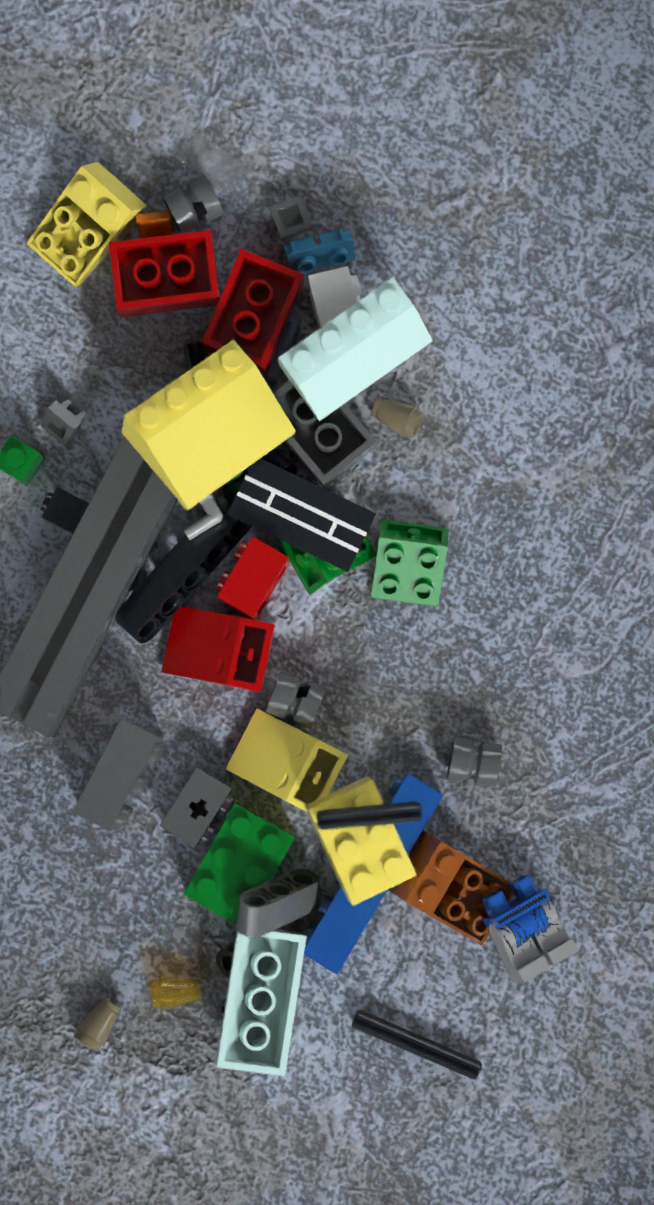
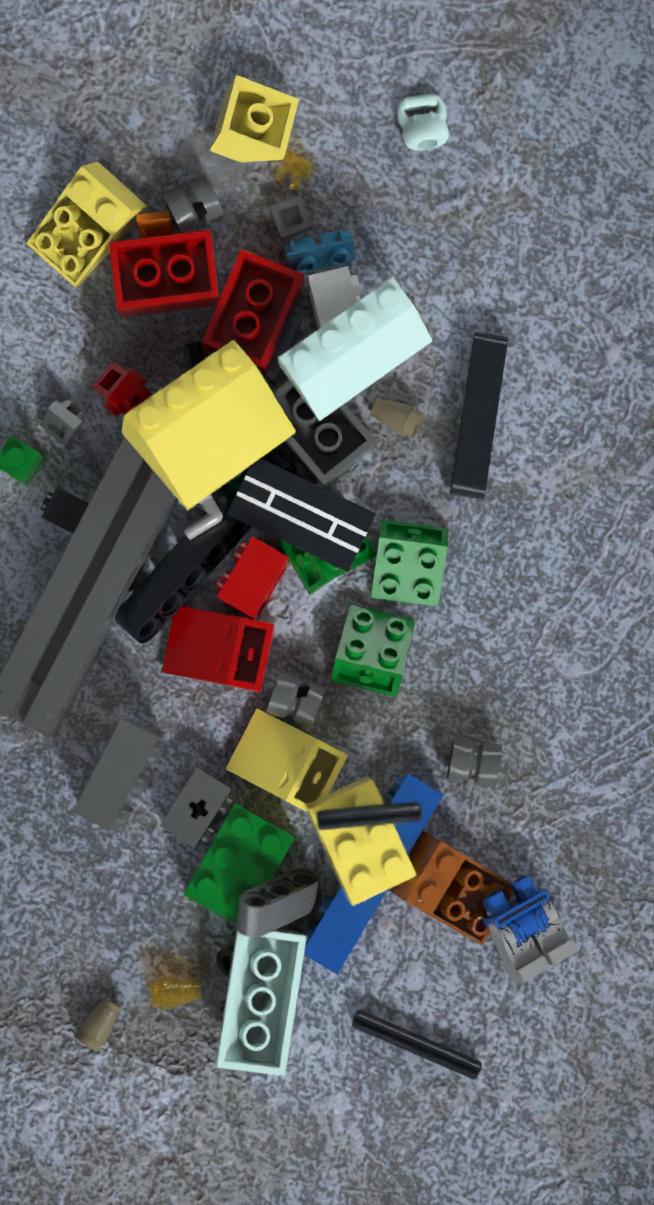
none -> red brick [91,361,153,418]
none -> light yellow slope [209,75,299,162]
none -> clear yellow tile [275,149,316,191]
none -> green bracket [330,605,415,697]
none -> light aqua piece [397,93,449,151]
none -> black beam [450,332,508,500]

